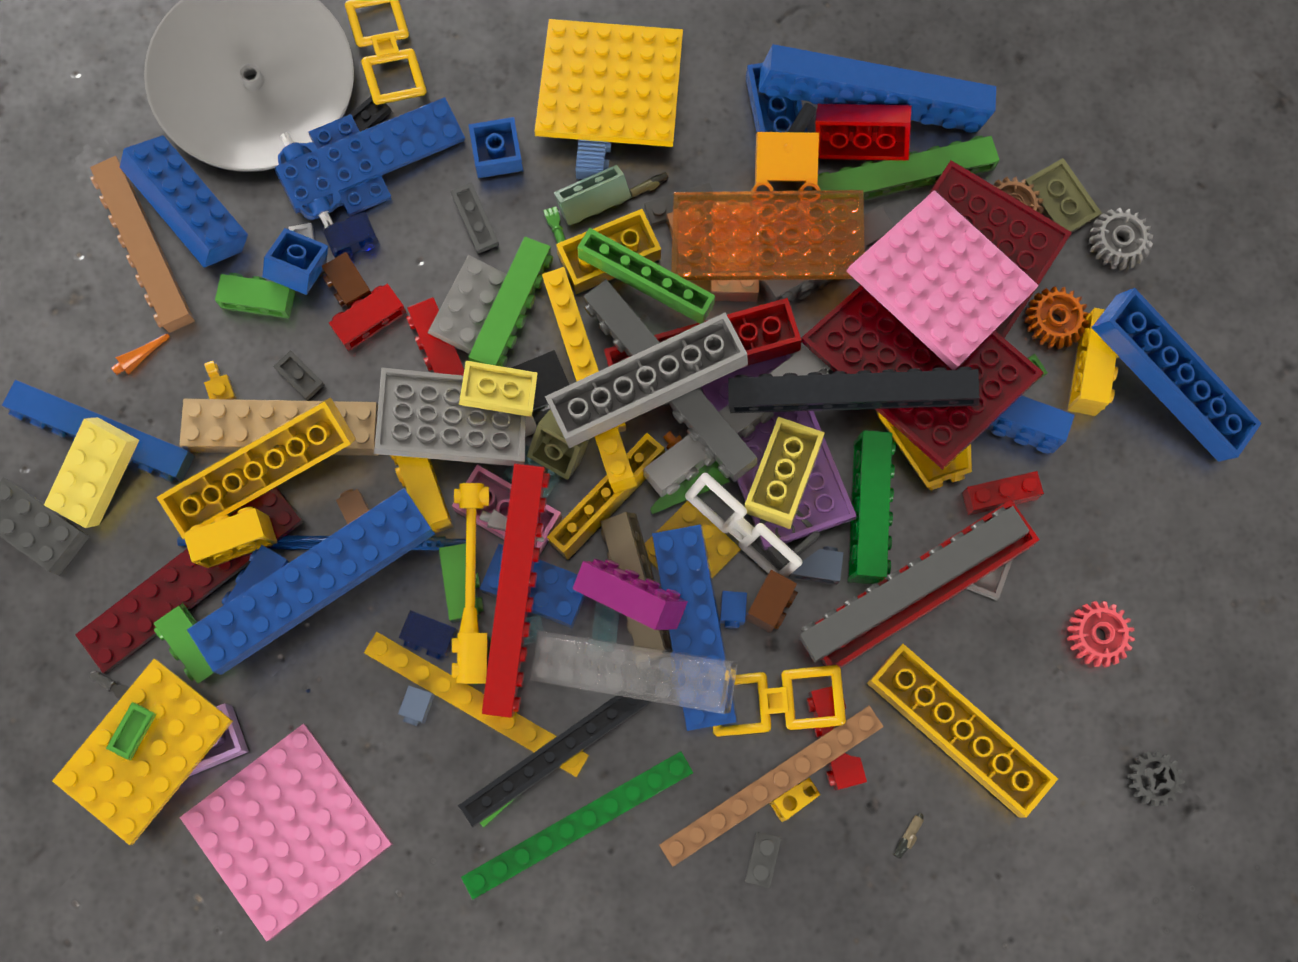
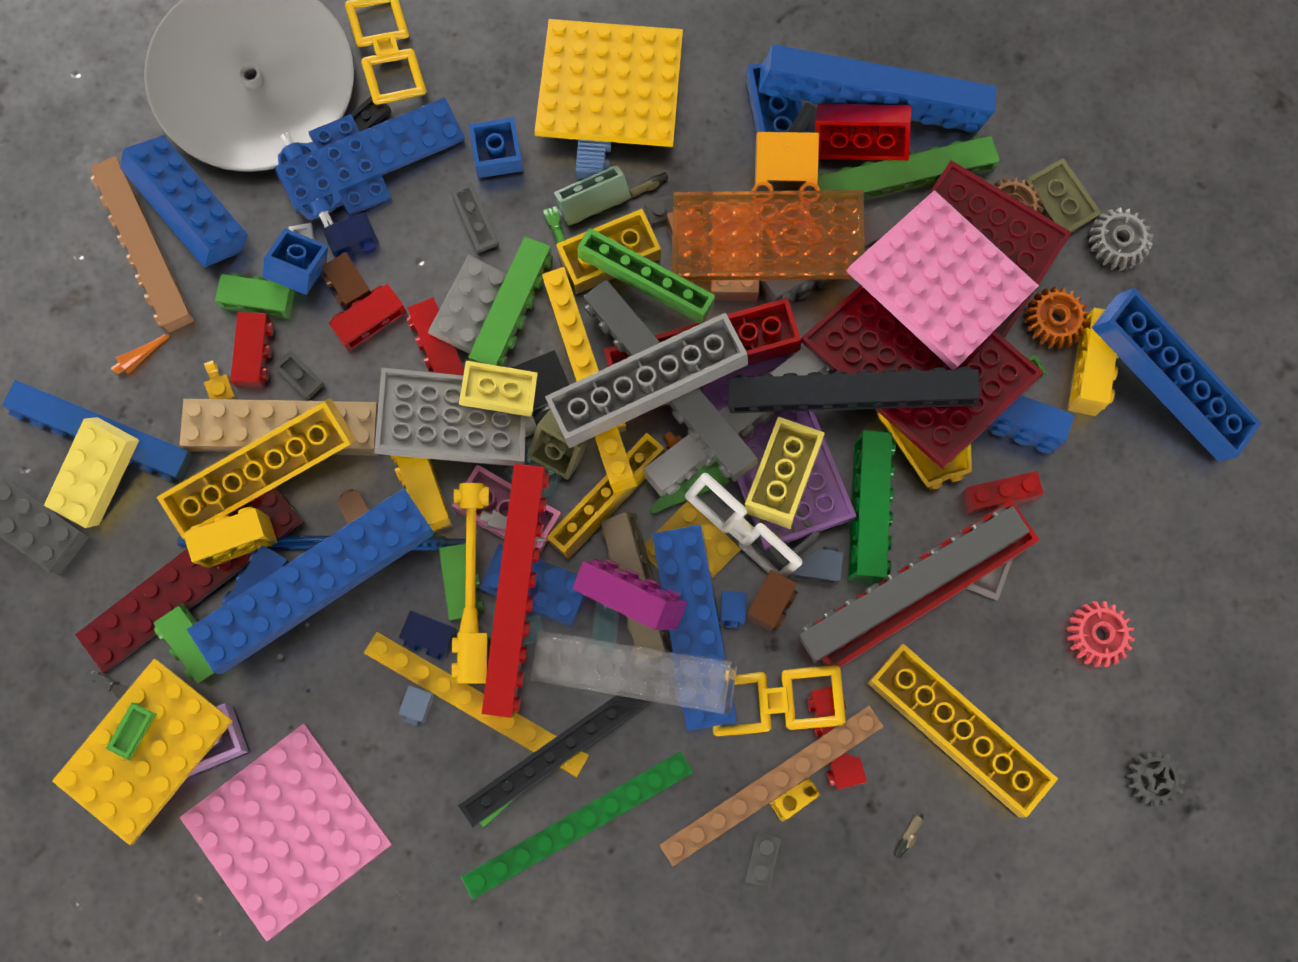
none -> red brick [230,312,274,388]

